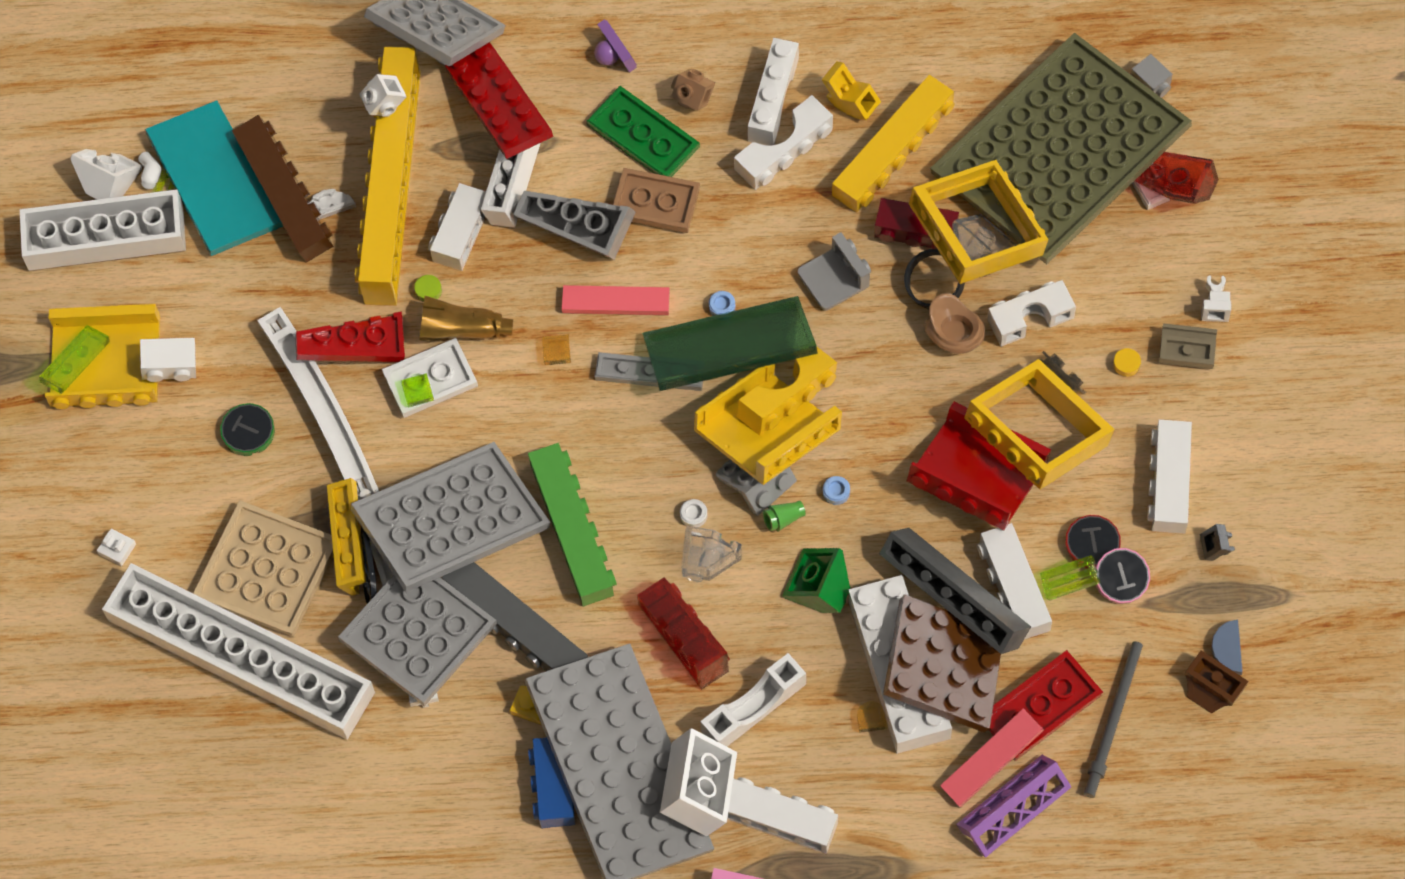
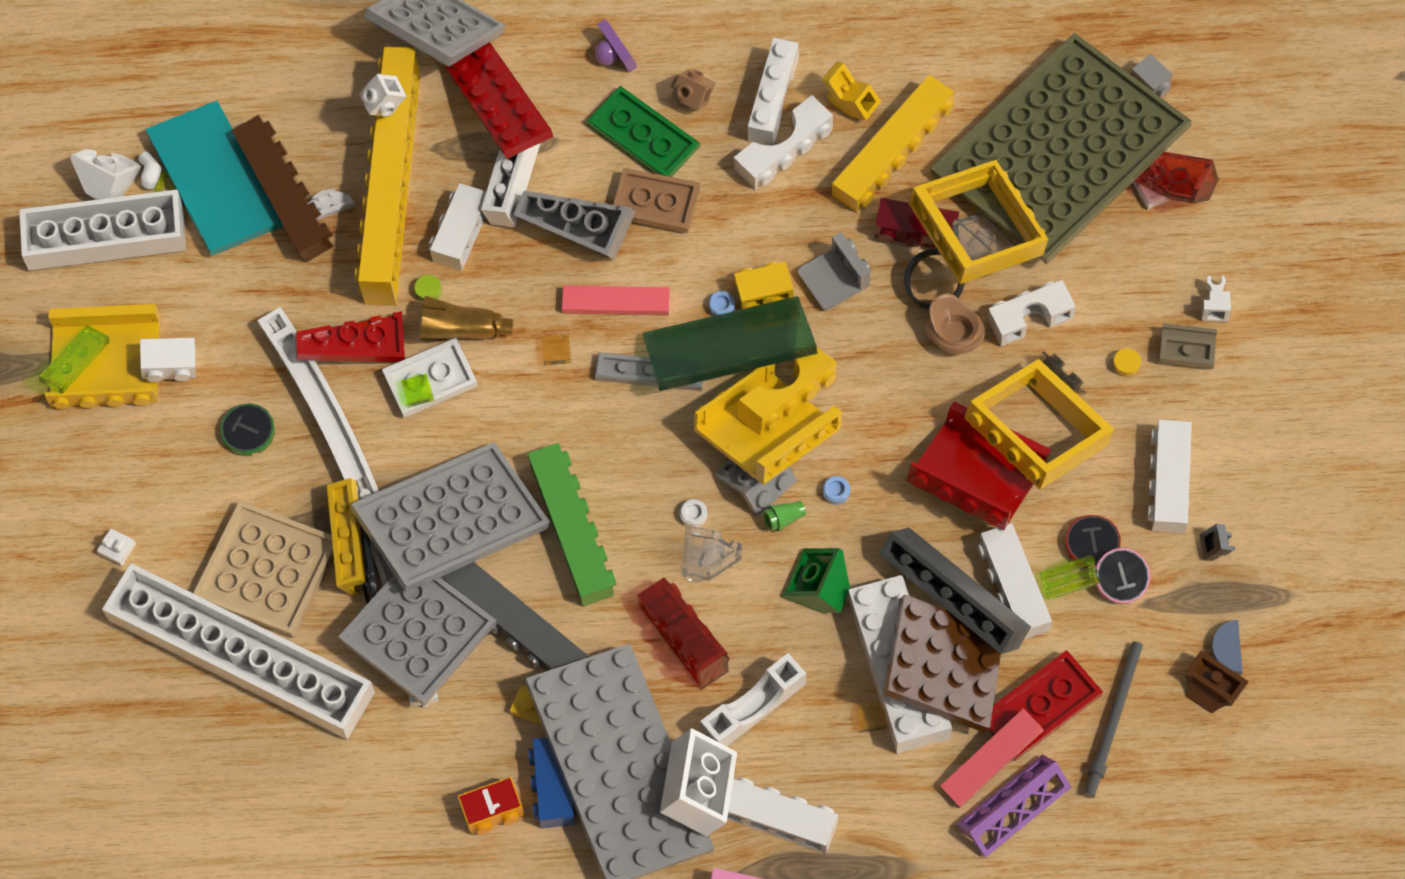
none -> brick [458,777,524,835]
none -> yellow brick [734,261,794,313]

